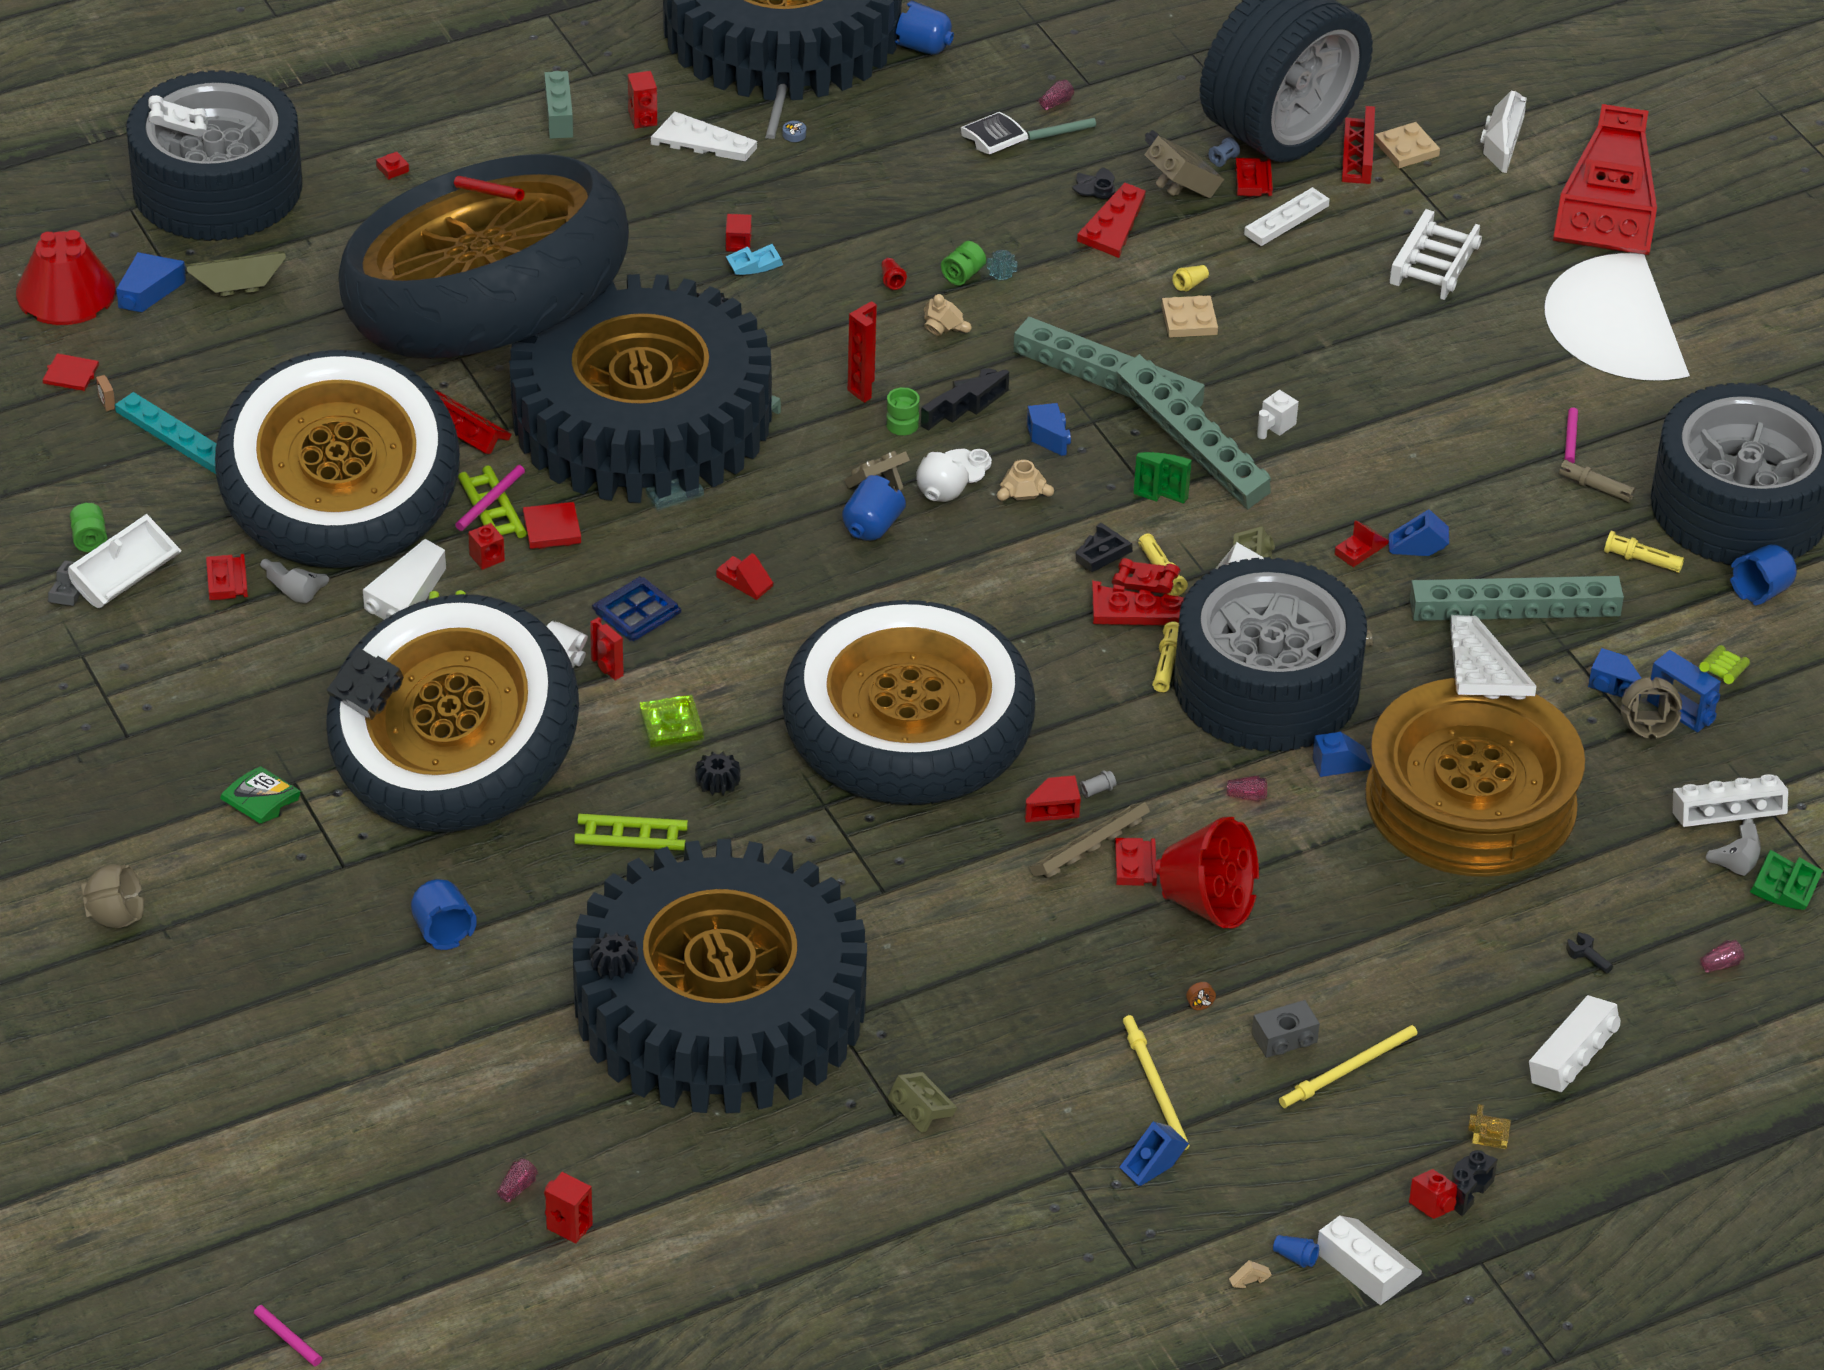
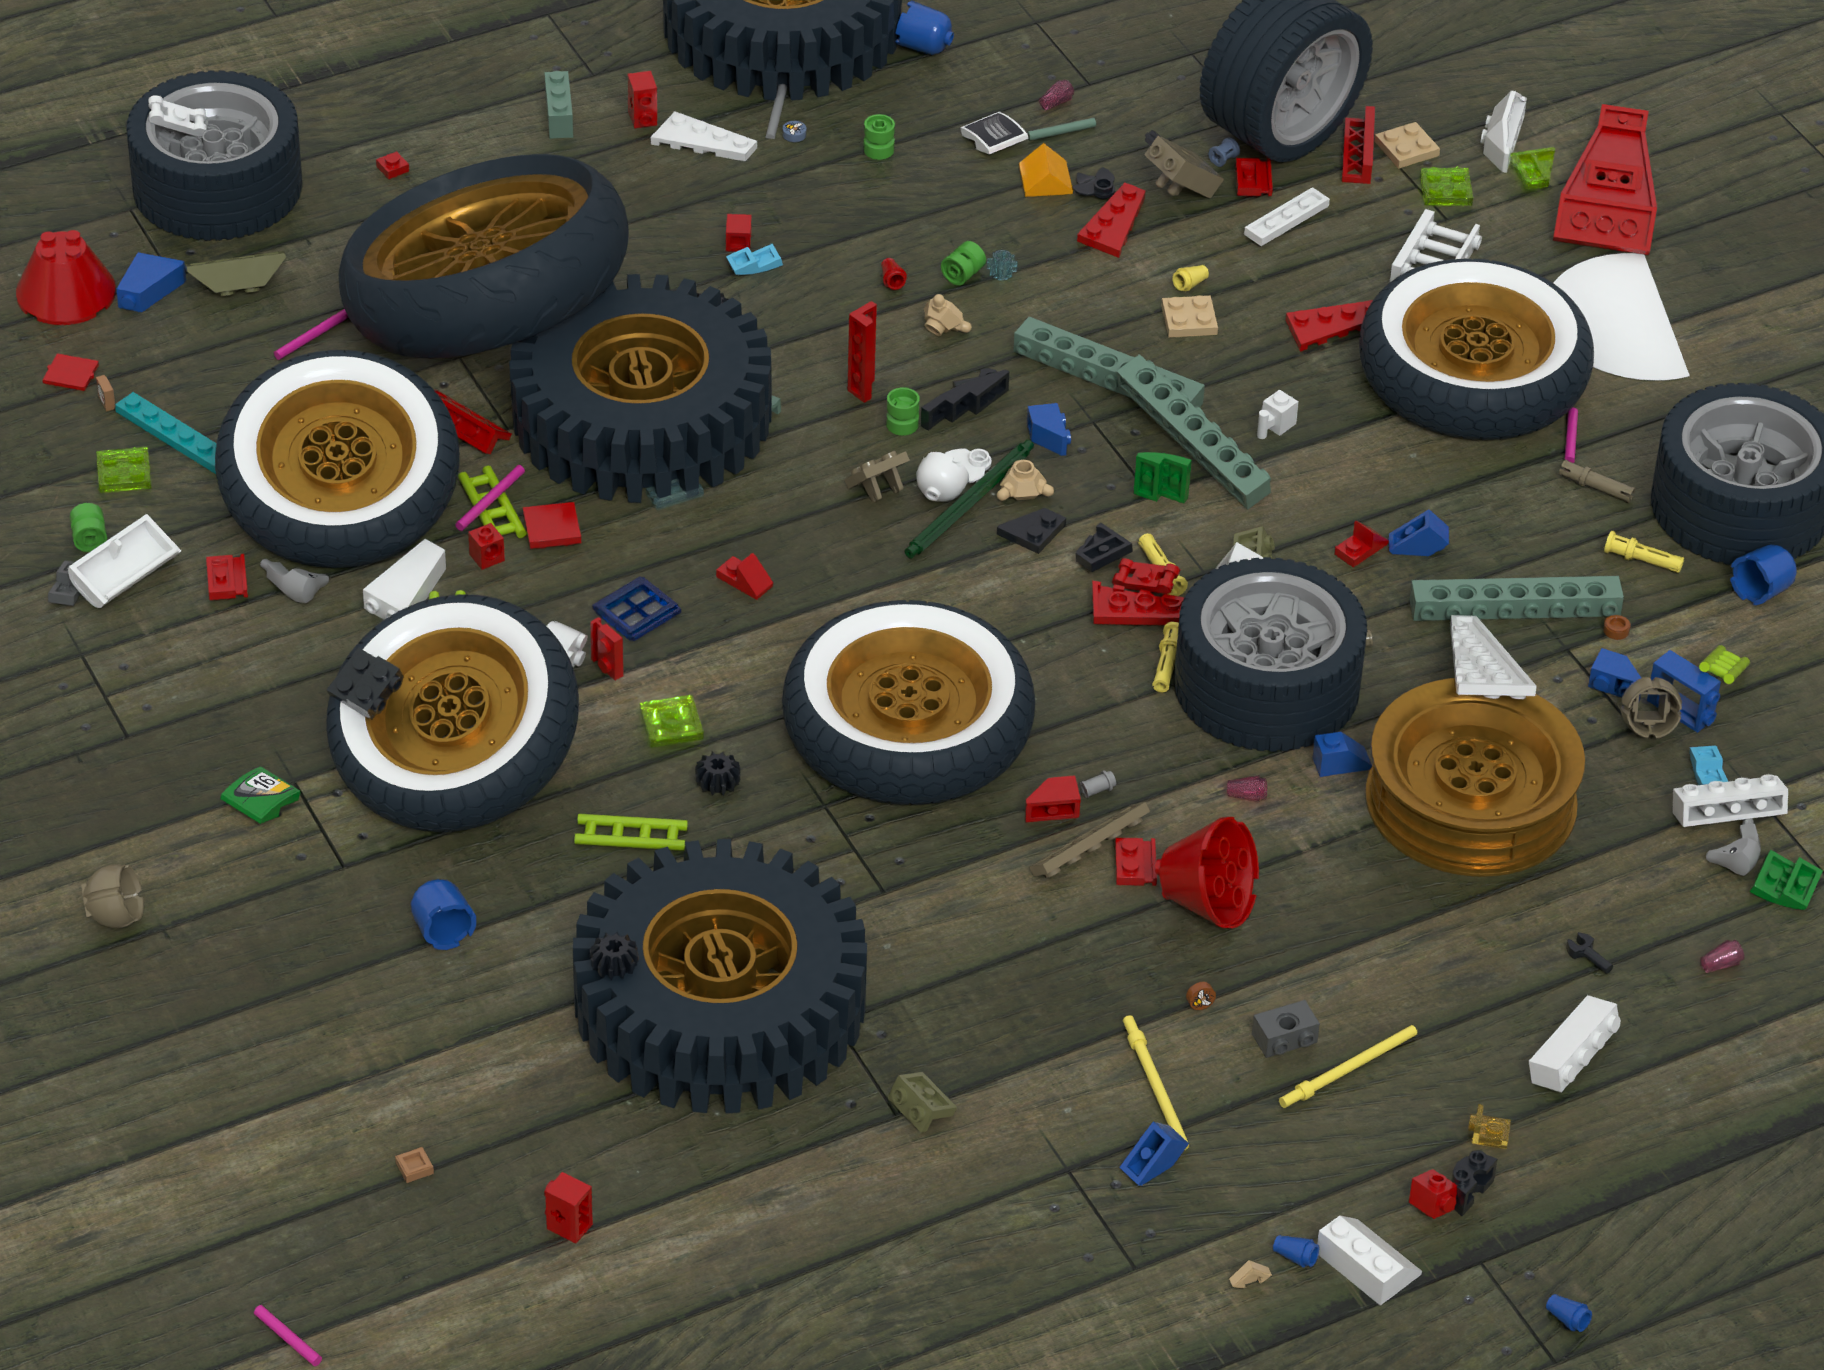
red piece [454,176,525,201] -> none
clear pink cone [497,1158,538,1202] -> none
blue cylinder [842,475,906,541] -> none
none -> clear neon green plate [96,447,151,493]
none -> dark pink bar [274,309,349,360]
none -> medium nougat tile [395,1147,434,1183]
none -> bright green wheel [863,114,895,160]
none -> dark green piece [904,440,1034,558]
none -> black wing [997,508,1066,554]
none -> light orange slope [1019,143,1073,197]
none -> red wing [1286,300,1373,352]
none -> wheel [1359,258,1594,440]
none -> clear neon green plate [1420,167,1473,206]
none -> clear neon green wing [1510,147,1555,190]
none -> blue cone [1546,1294,1592,1332]
none -> dark orange tile [1603,615,1631,640]
none -> medium azure slope [1689,746,1729,785]

